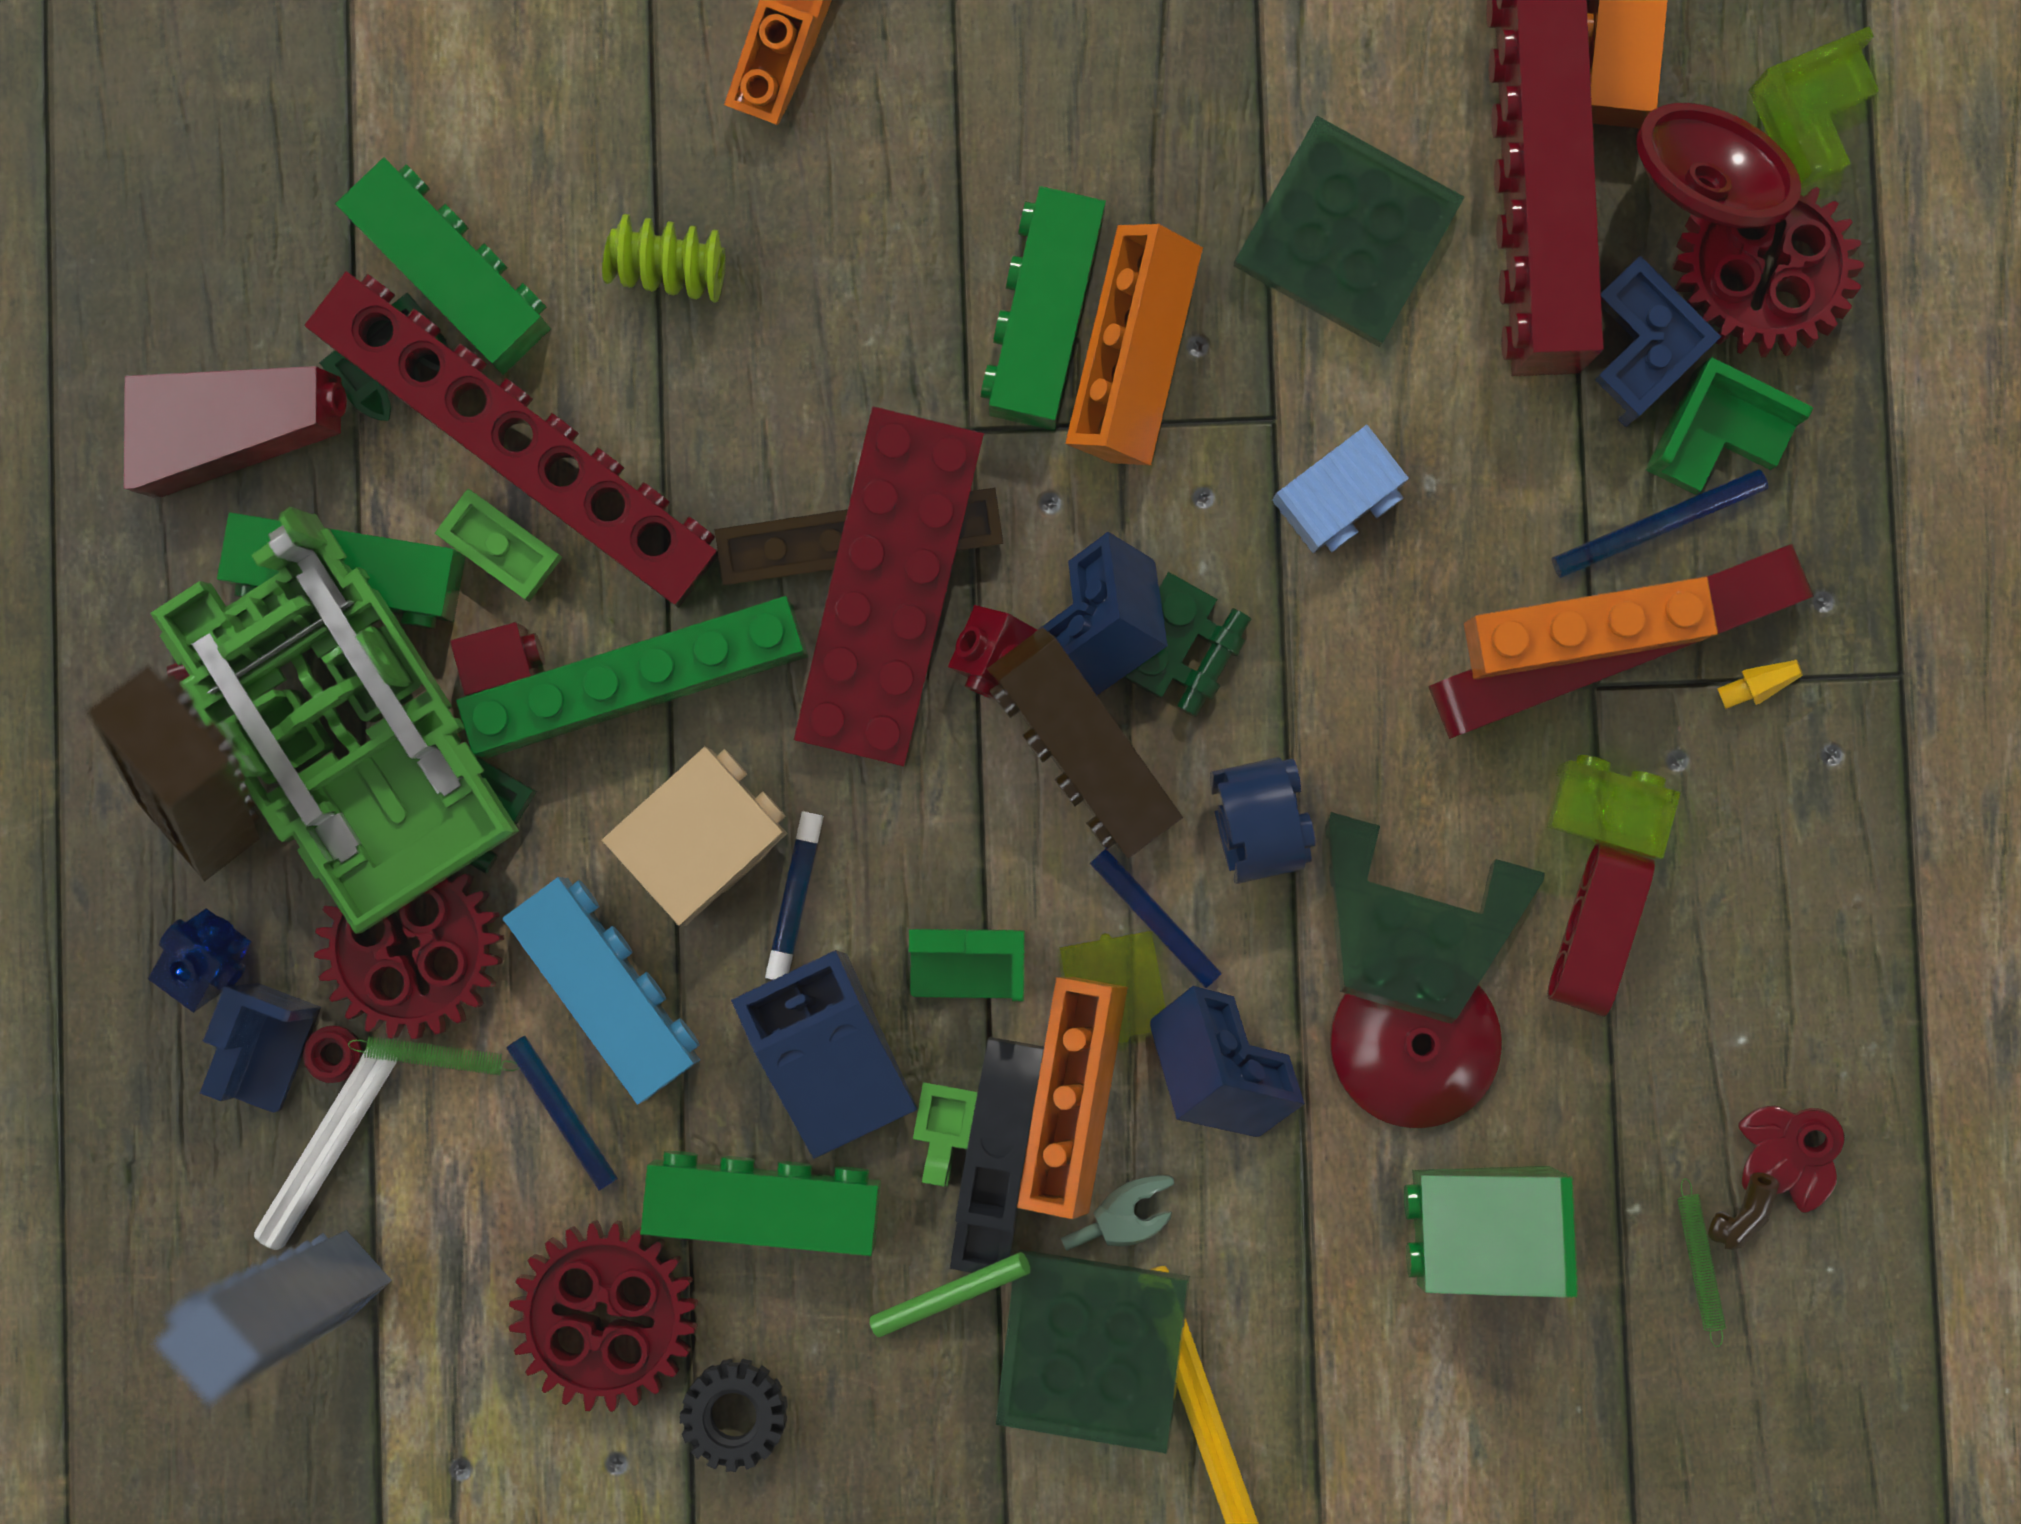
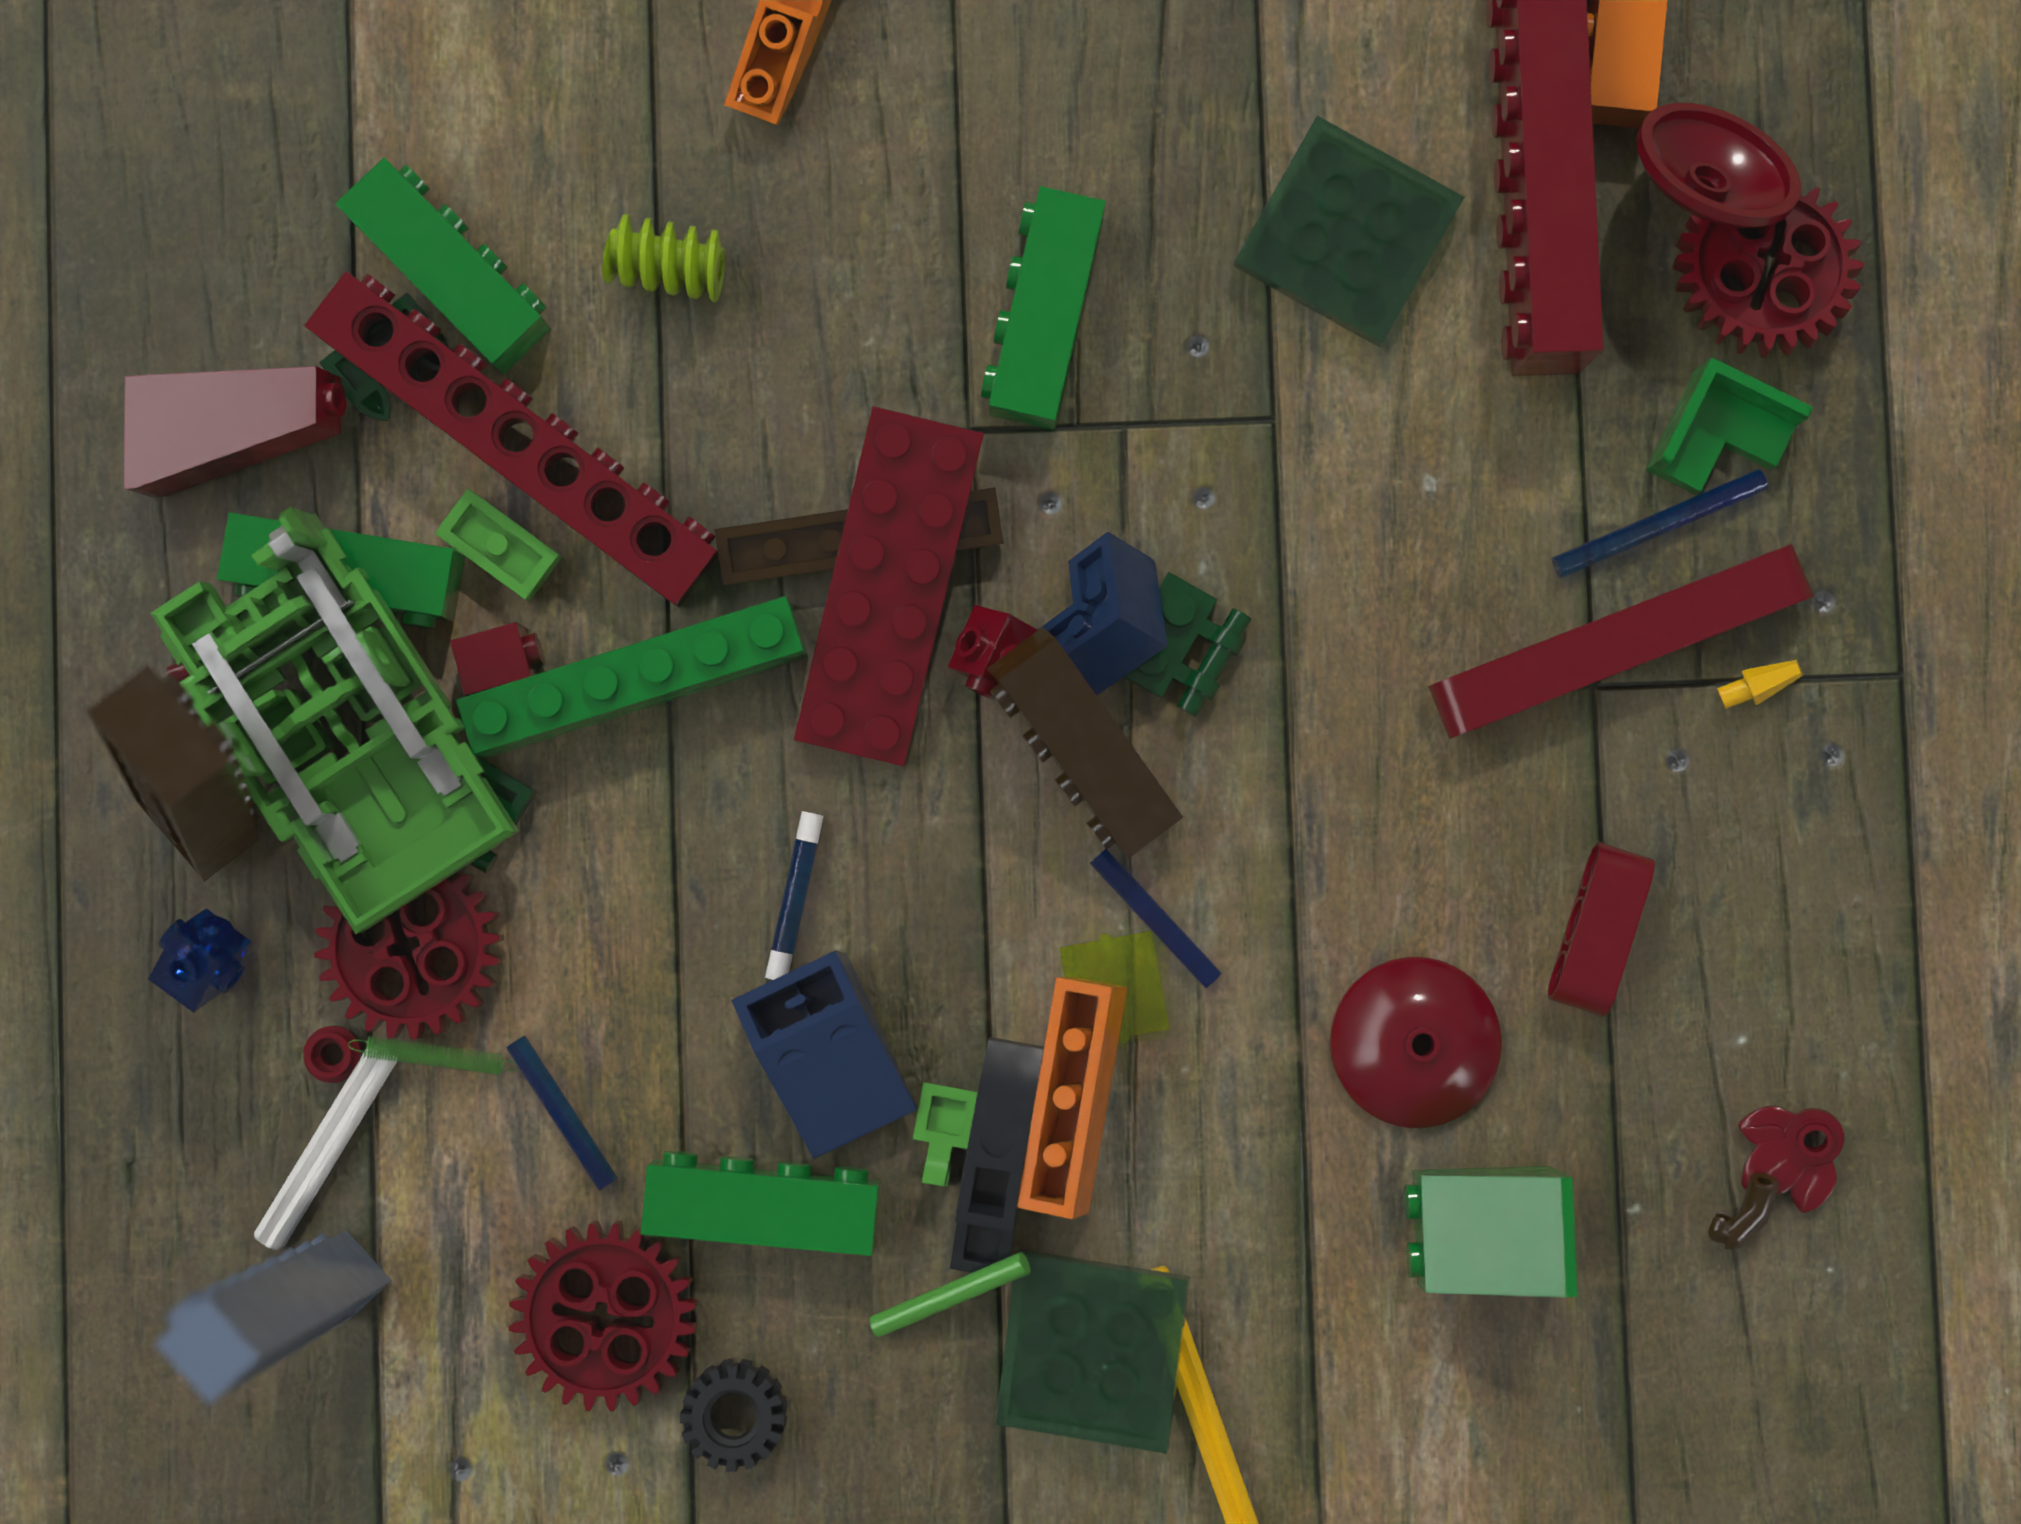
dark blue panel [200,983,321,1113] -> none
dark azure brick [502,877,700,1105] -> none
tan brick [602,746,788,926] -> none
green panel [909,929,1024,1002] -> none
sand green hand [1061,1175,1174,1251] -> none
orange brick [1065,224,1203,465] -> none
dark blue panel [1150,986,1305,1137] -> none
dark blue brick [1210,757,1316,884] -> none
light blue brick [1273,425,1409,553] -> none
clear green wing [1325,812,1545,1024] -> none
orange brick [1464,577,1718,680] -> none
clear neon green bracket [1547,754,1681,860] -> none
dark blue panel [1594,255,1721,427] -> none
bright green piece [1677,1178,1727,1347] -> none
clear neon green panel [1748,26,1879,187] -> none

